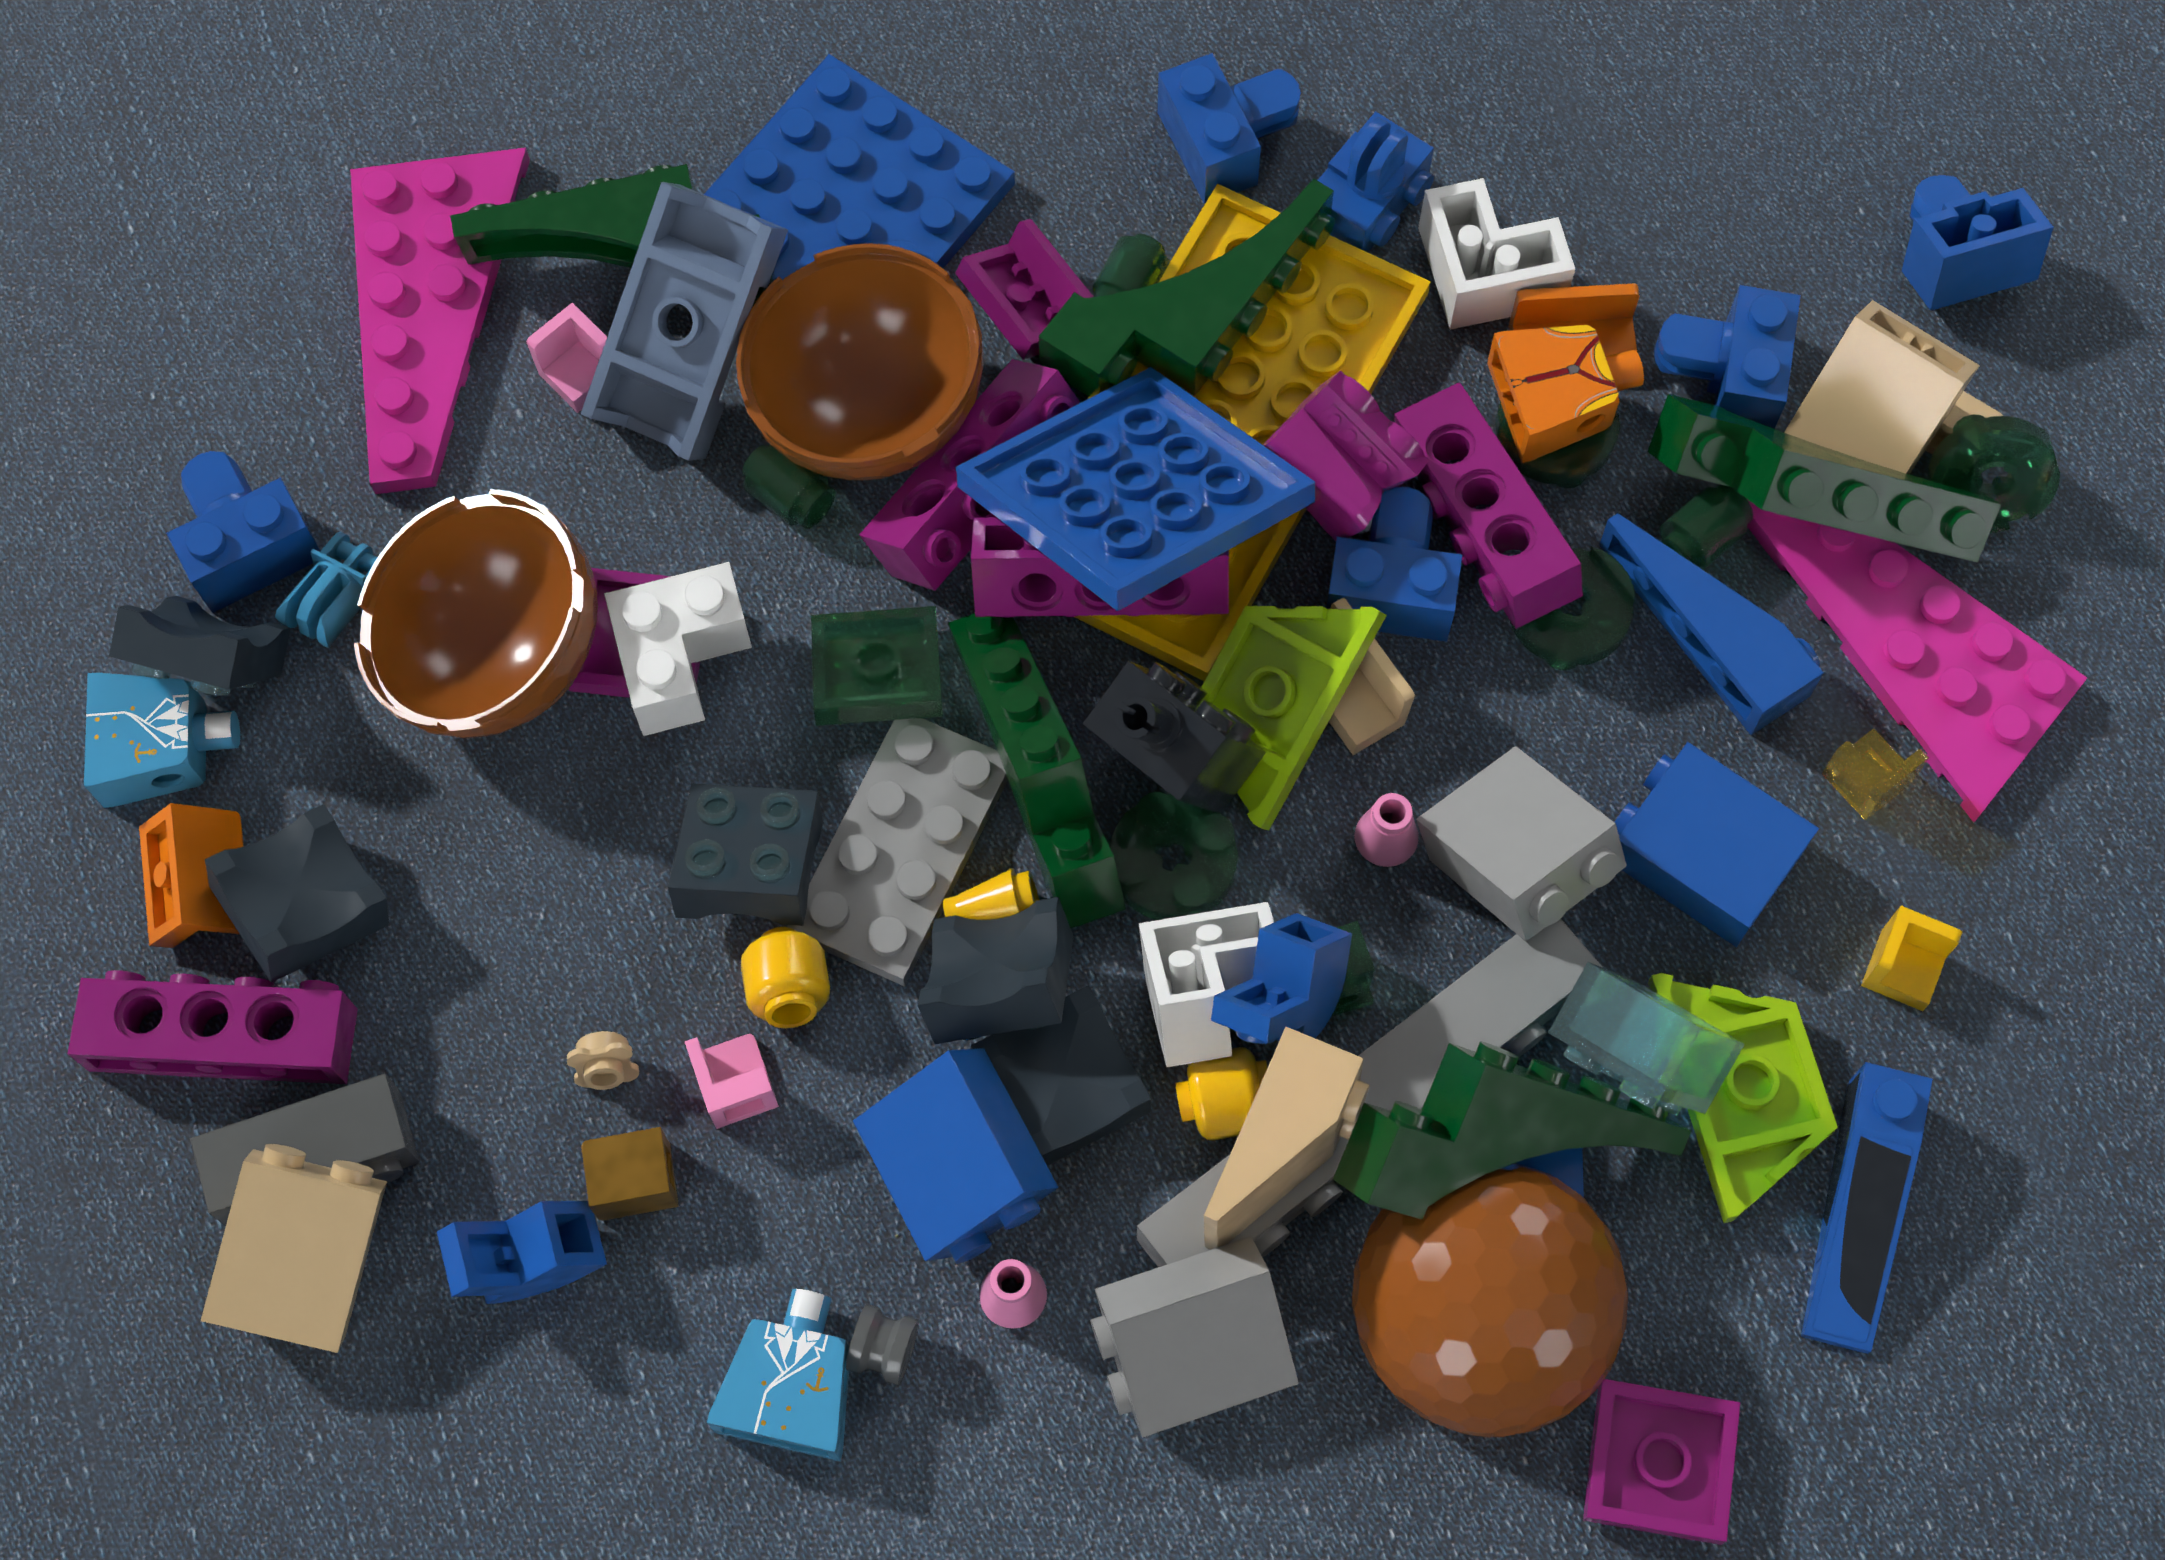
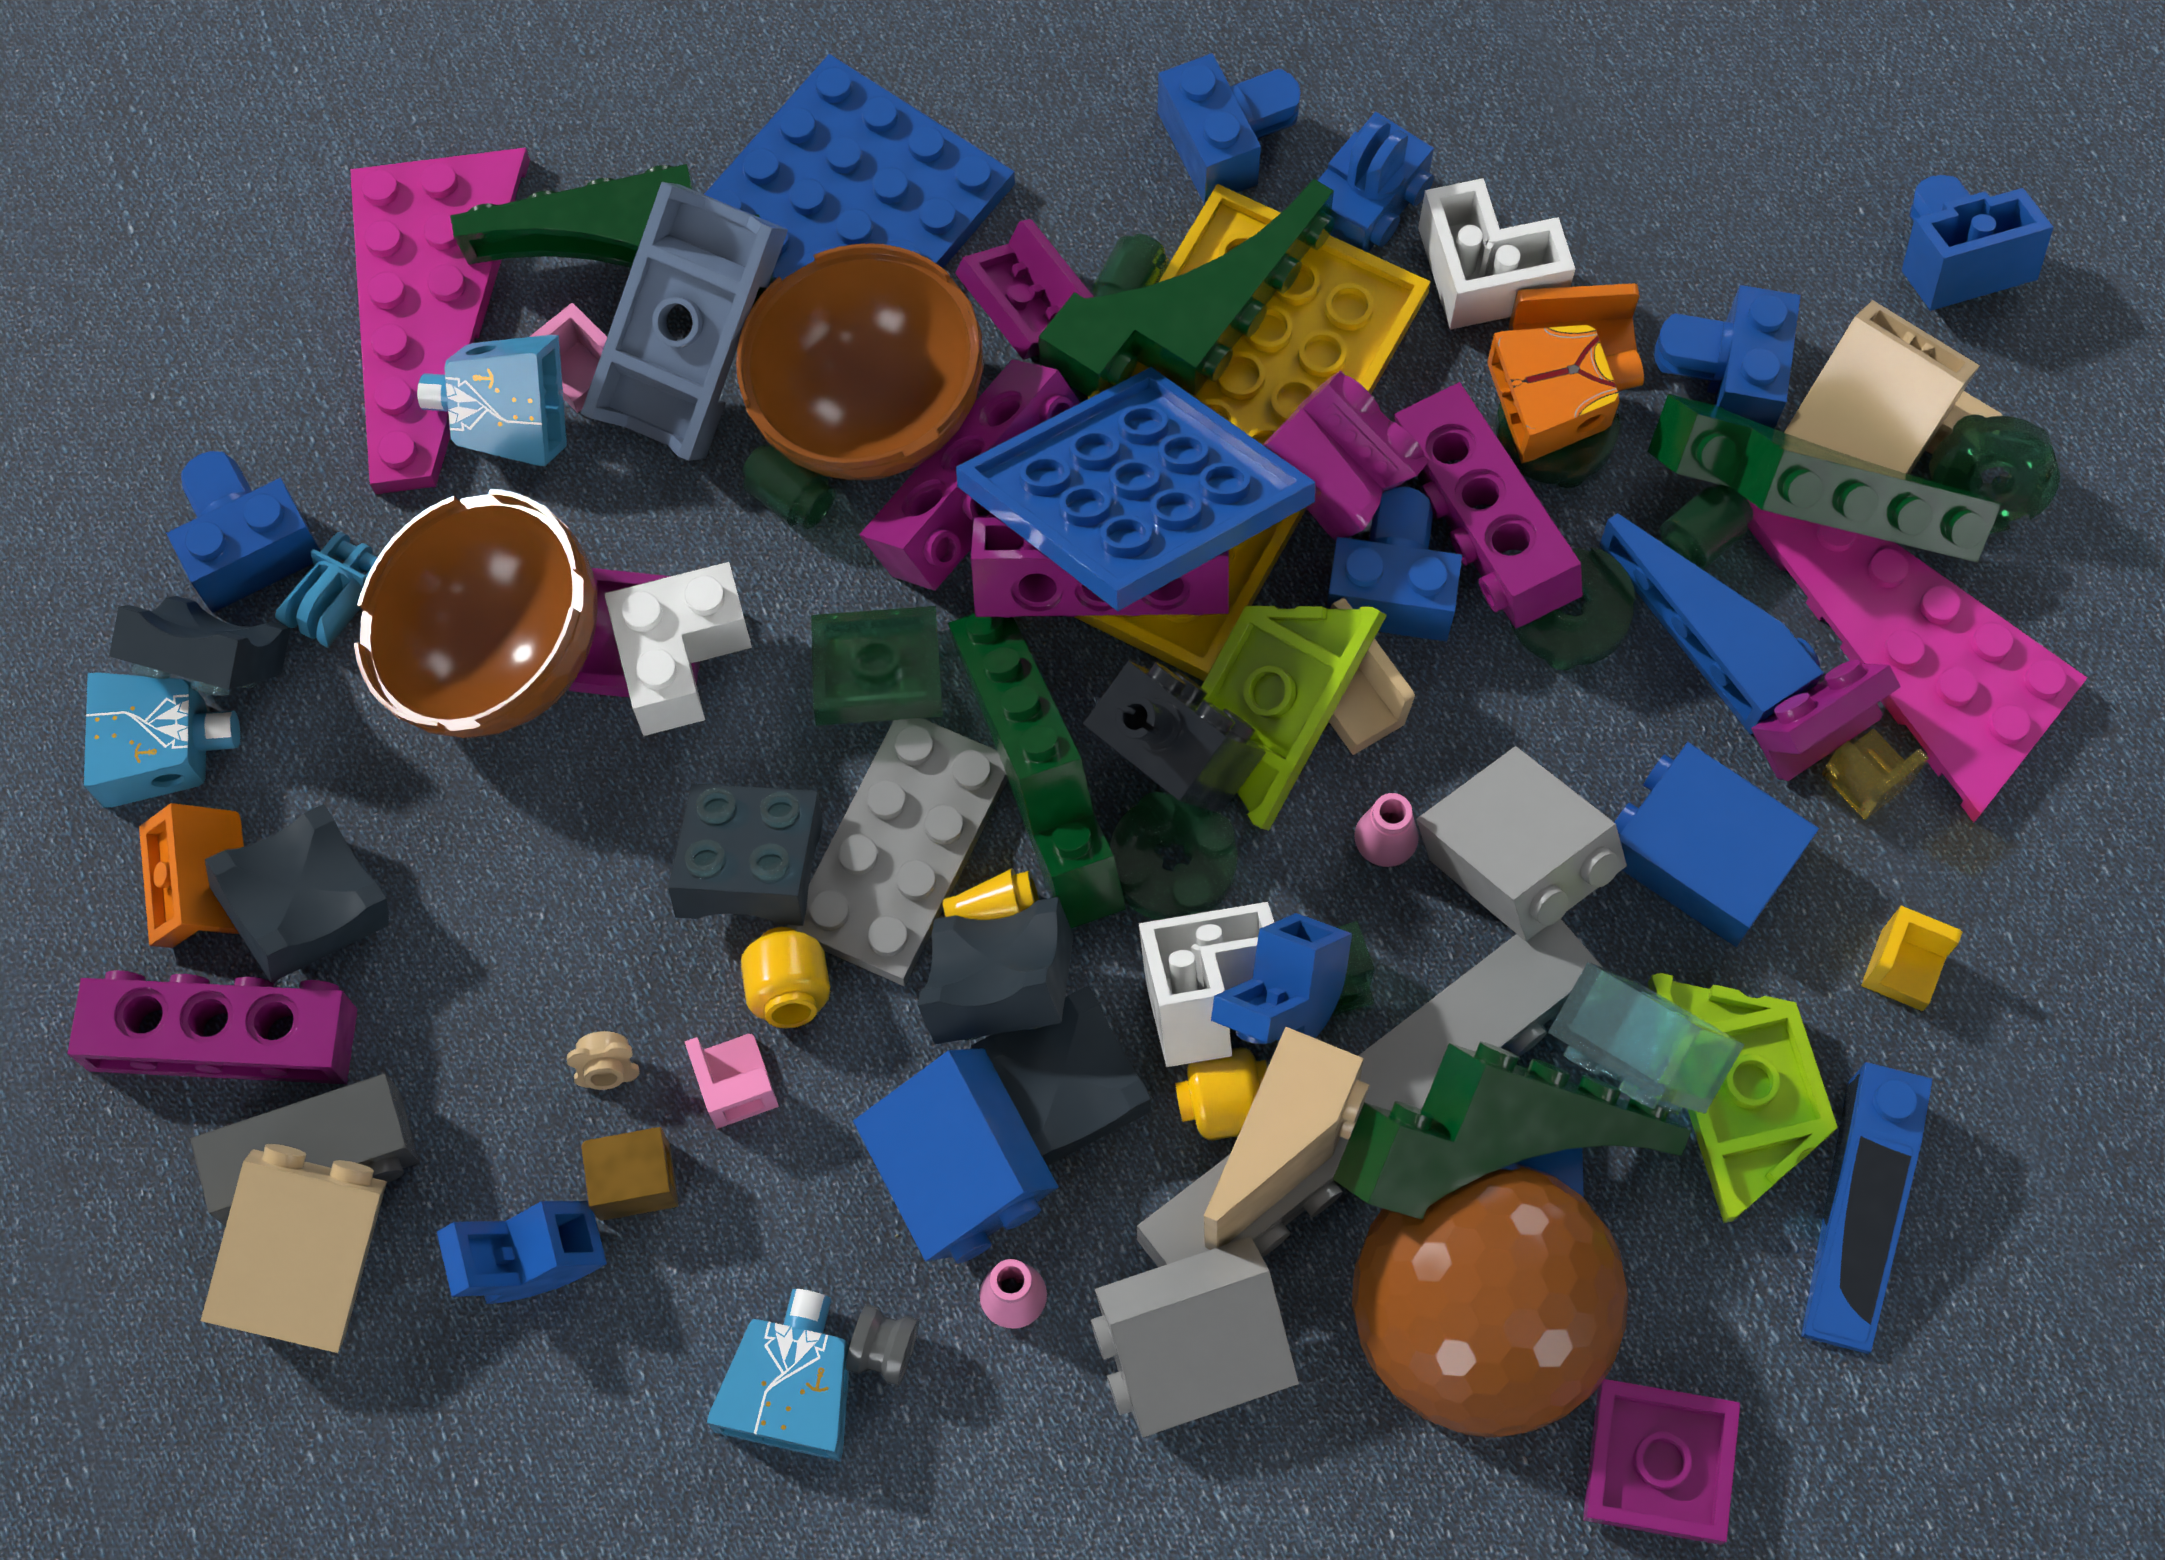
none -> dark azure torso [417,335,567,466]
none -> magenta bracket [1751,660,1901,781]

